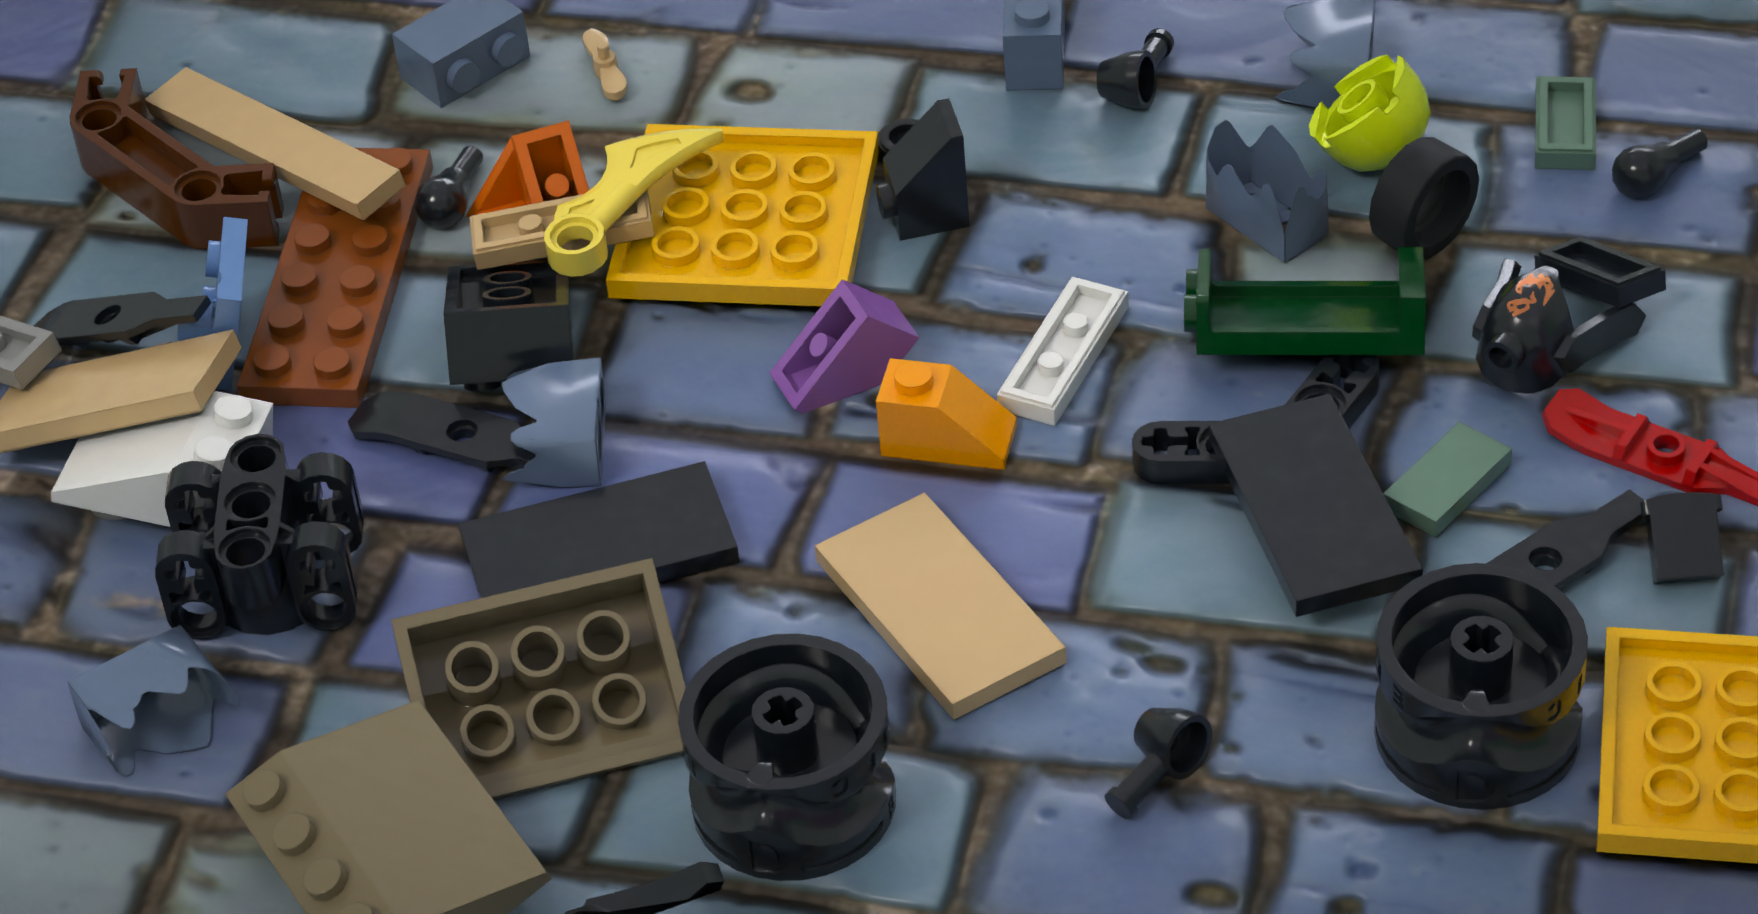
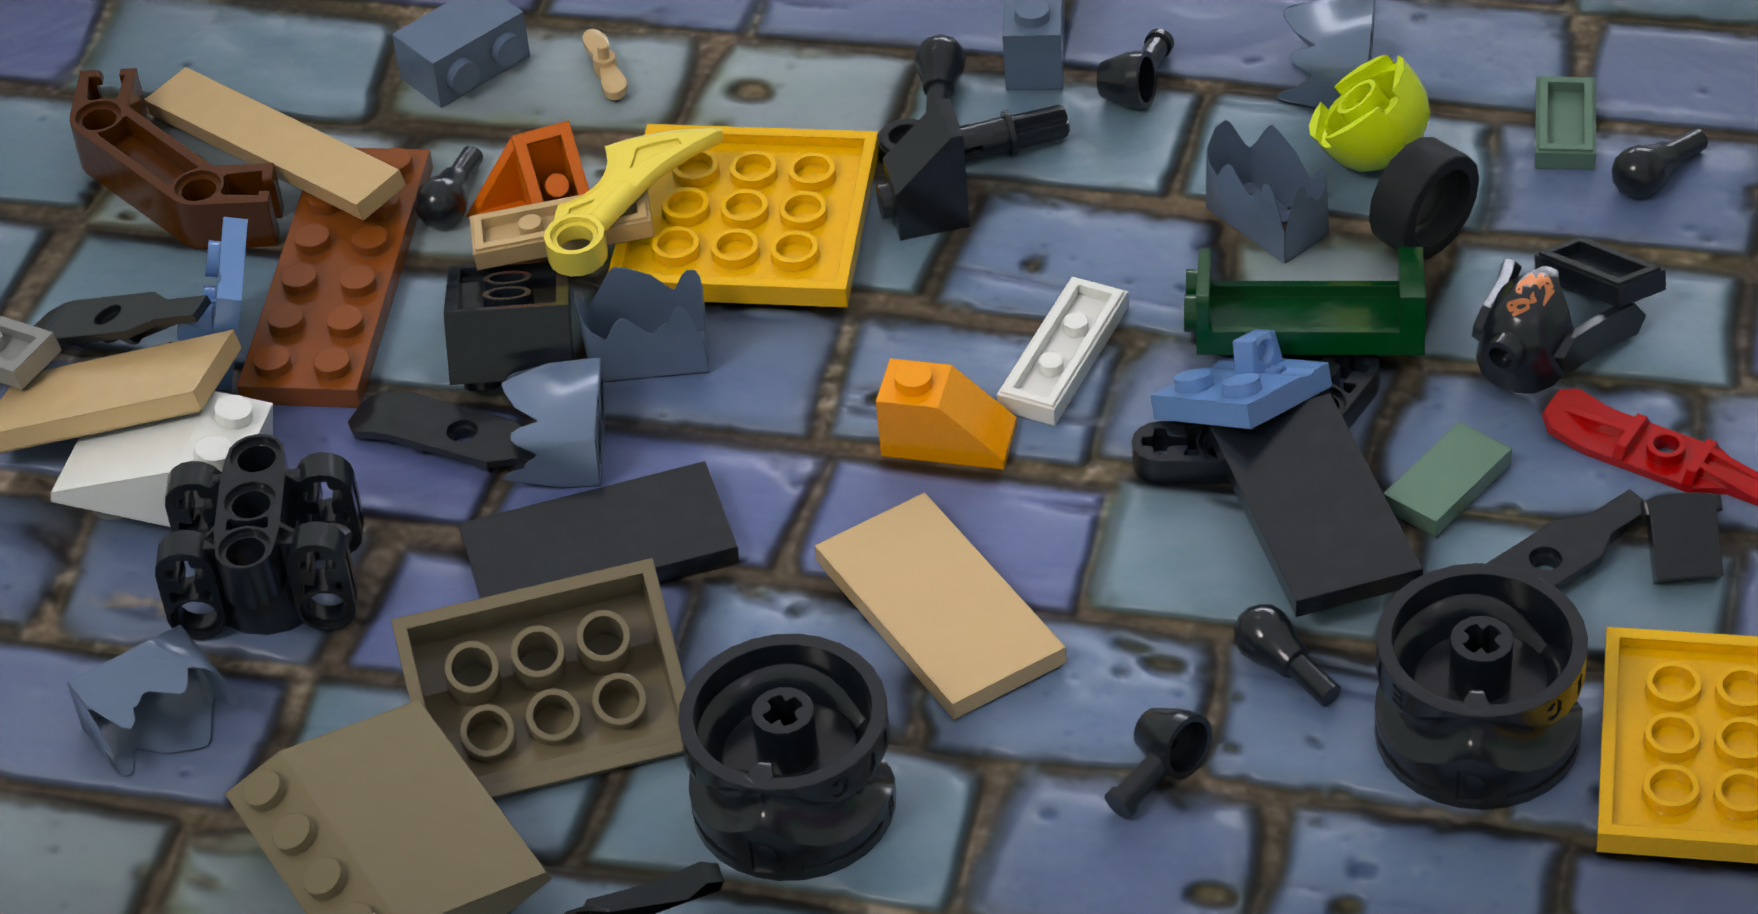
medium lavender slope [769,279,920,414] -> none
none -> sand blue piece [574,267,709,382]
none -> black piece [915,34,966,112]
none -> black axle [960,105,1070,162]
none -> medium blue hinge [1150,329,1332,429]
none -> black piece [1233,604,1341,707]

